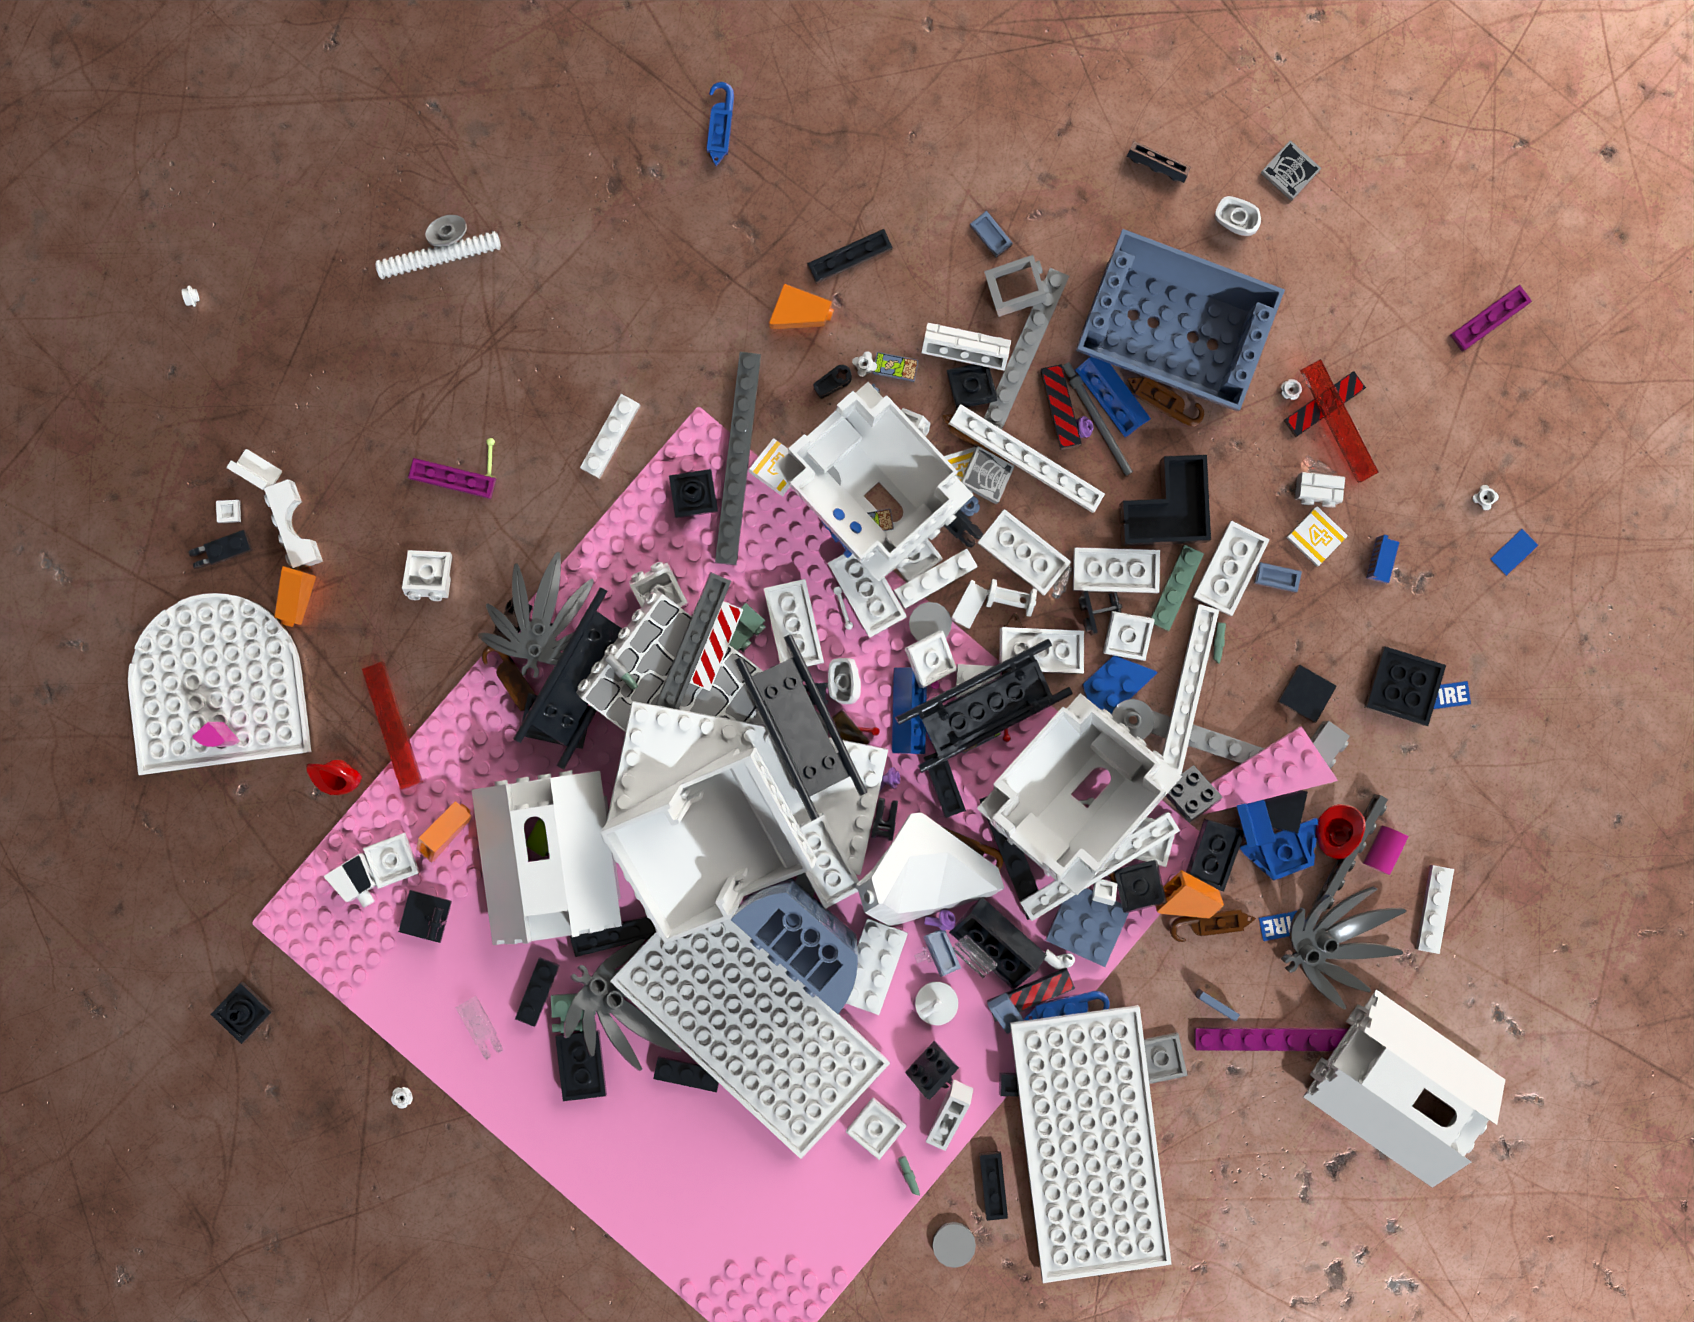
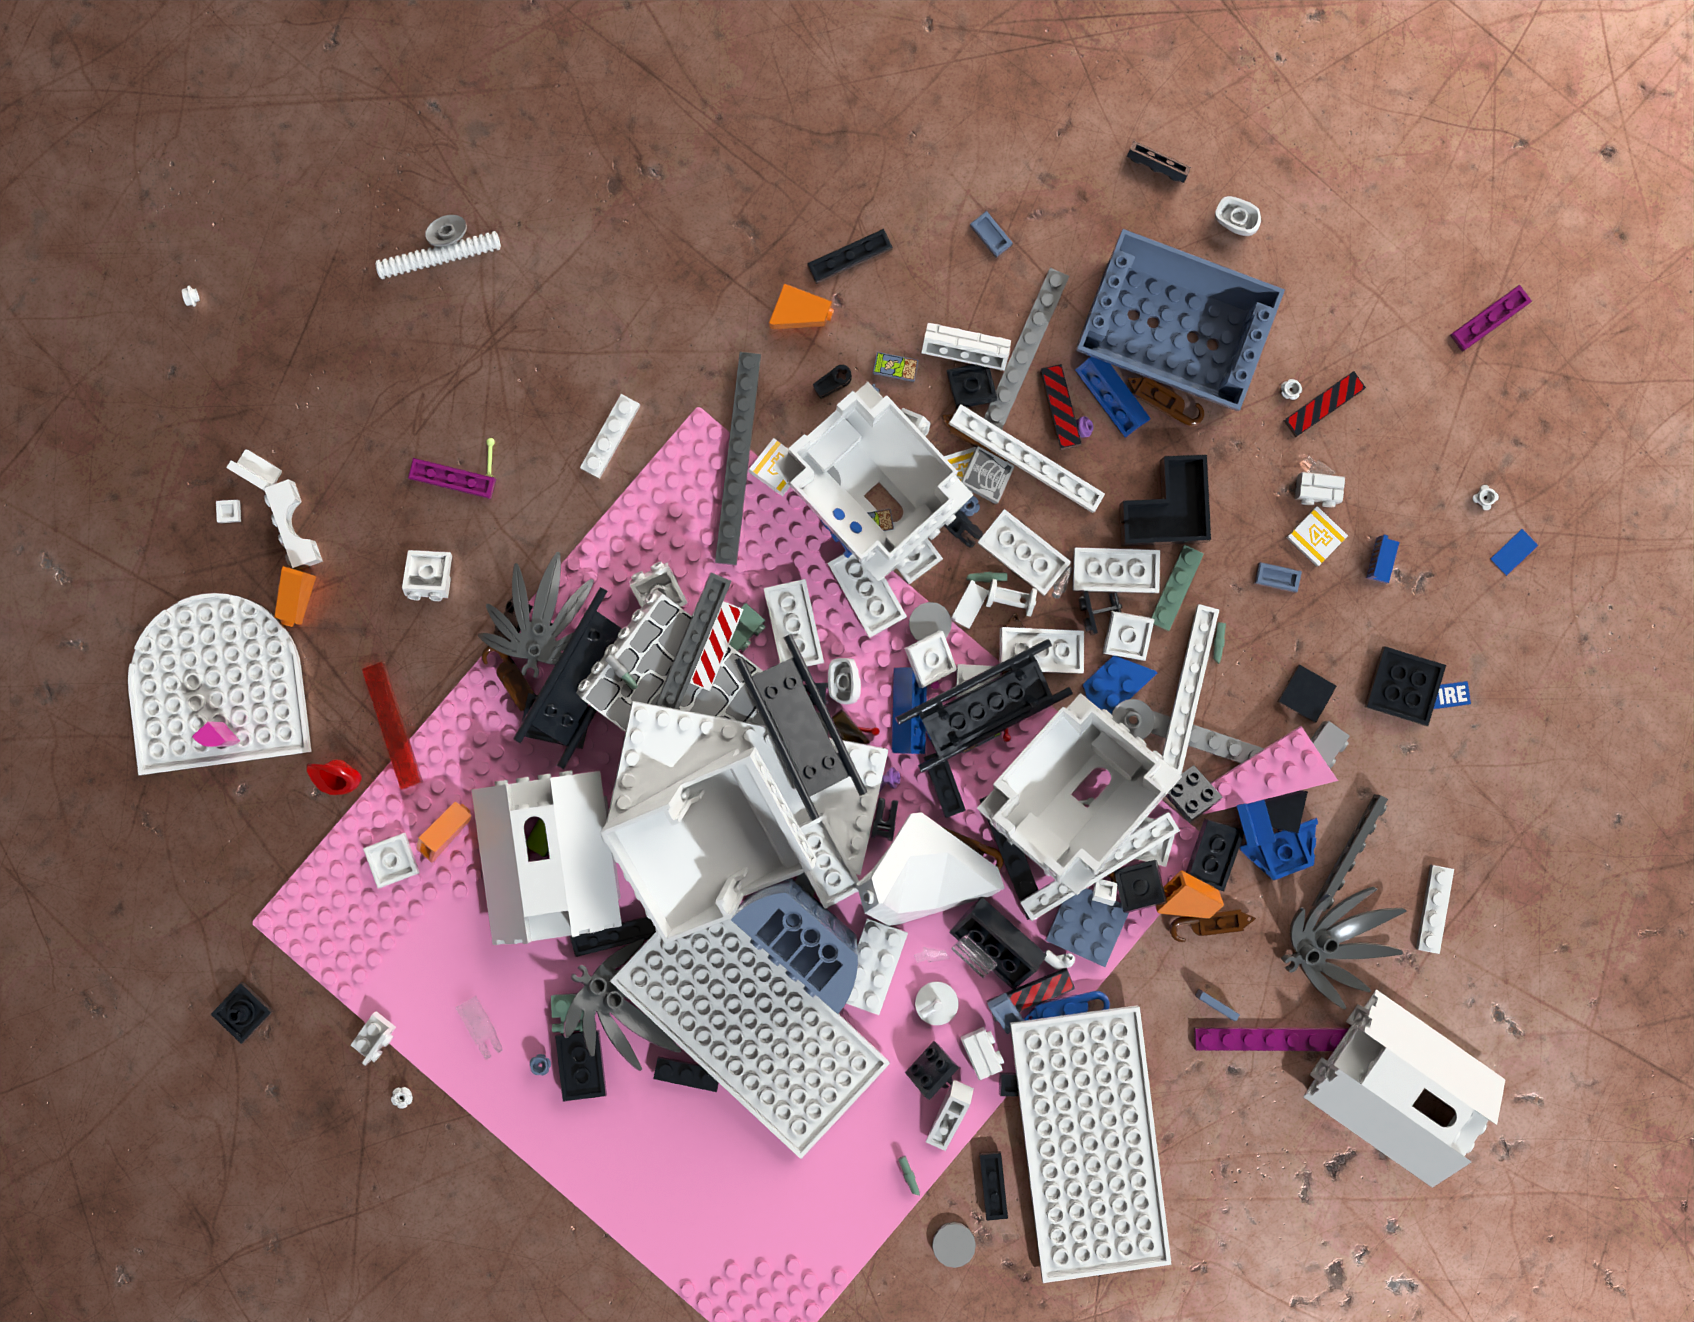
black hinge [188,530,253,569] -> none
white torso [324,853,377,908] -> none
black plate [398,890,452,943] -> none
black plate [515,957,560,1027] -> none
black plate [669,469,718,519] -> none
blue plate [707,82,734,166] -> none
white hinge [834,587,853,630] -> none
white tile [846,1097,907,1160] -> none
white plate [852,352,877,377] -> none
white plate [893,549,978,609] -> none
tile [924,929,961,977] -> none
medium lavender plate [925,909,956,931] -> none
light grey window [984,255,1049,317] -> none
dark grey bar [1062,362,1133,476] -> none
light grey tile [1144,1032,1188,1084] -> none
white plate [1192,521,1269,616] -> none
blue sticker [1259,911,1305,941] -> none
tile [1261,140,1321,201] -> none
clear red plate [1300,359,1379,483] -> none
red hat [1315,804,1365,859] -> none
dark pink brick [1363,825,1409,875] -> none
none -> white bracket [351,1011,396,1066]
none -> sand blue plate [529,1054,551,1076]
none -> white brick [961,1027,1004,1080]
none -> sand green piece [966,572,1007,583]

